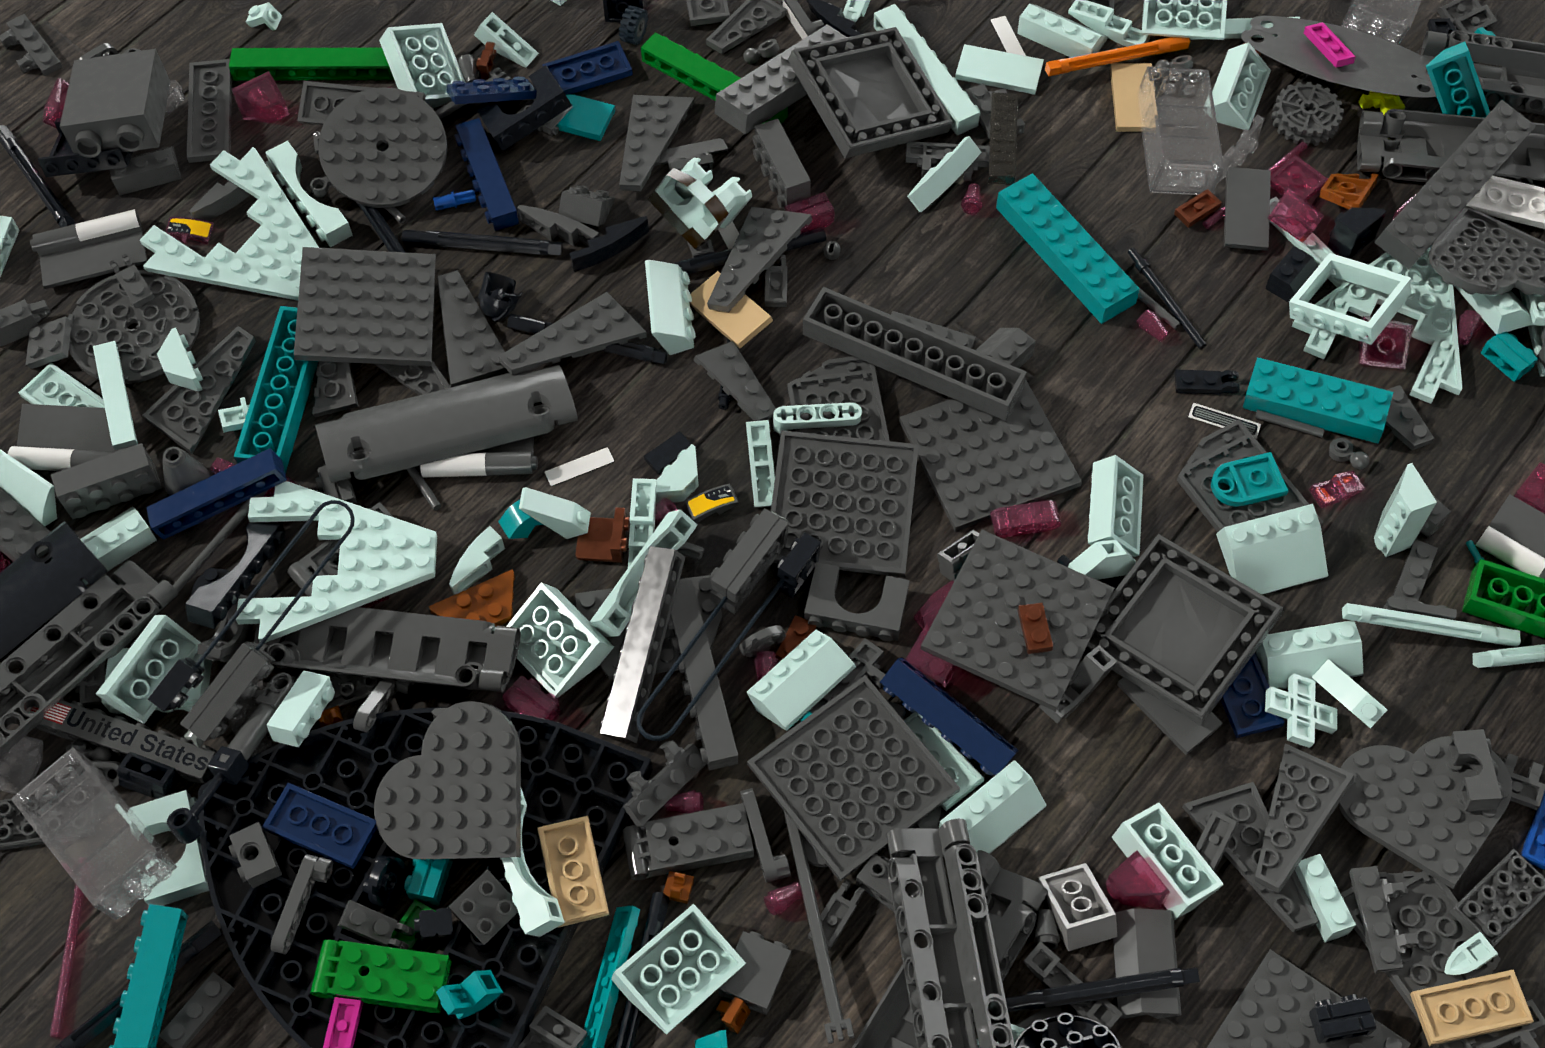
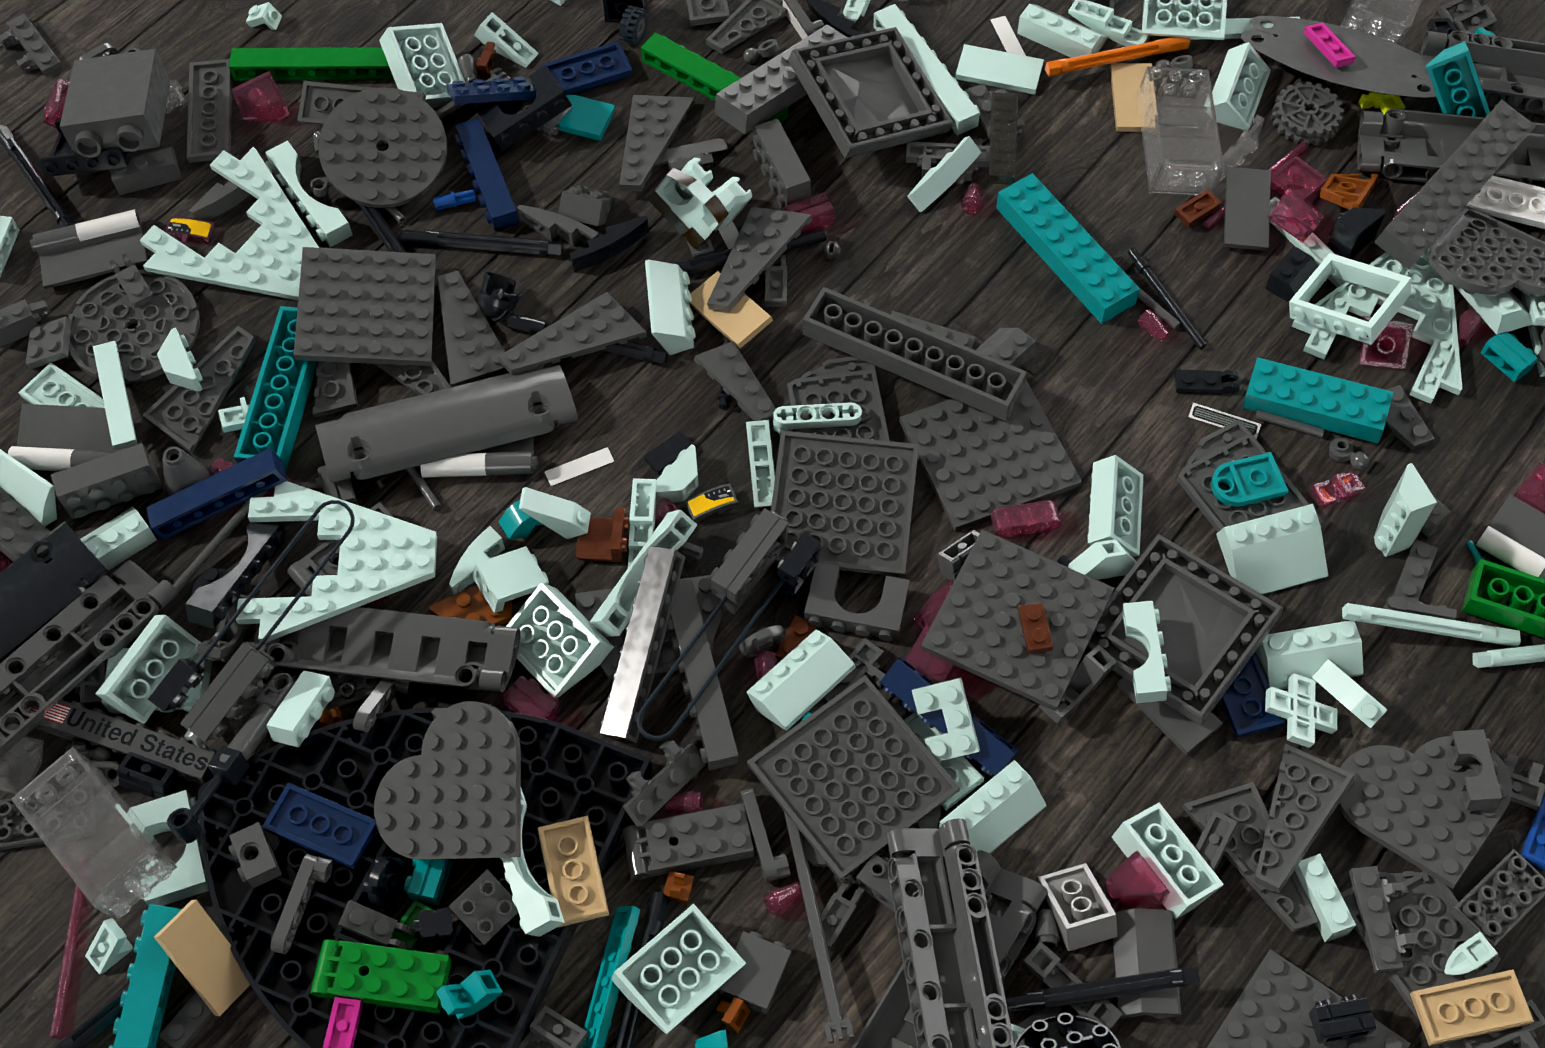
none -> light aqua slope [85,918,133,975]
none -> tan tile [154,900,253,1016]
none -> light aqua panel [473,546,549,613]
none -> light aqua plate [912,678,980,761]
none -> light aqua arch [1123,601,1171,703]

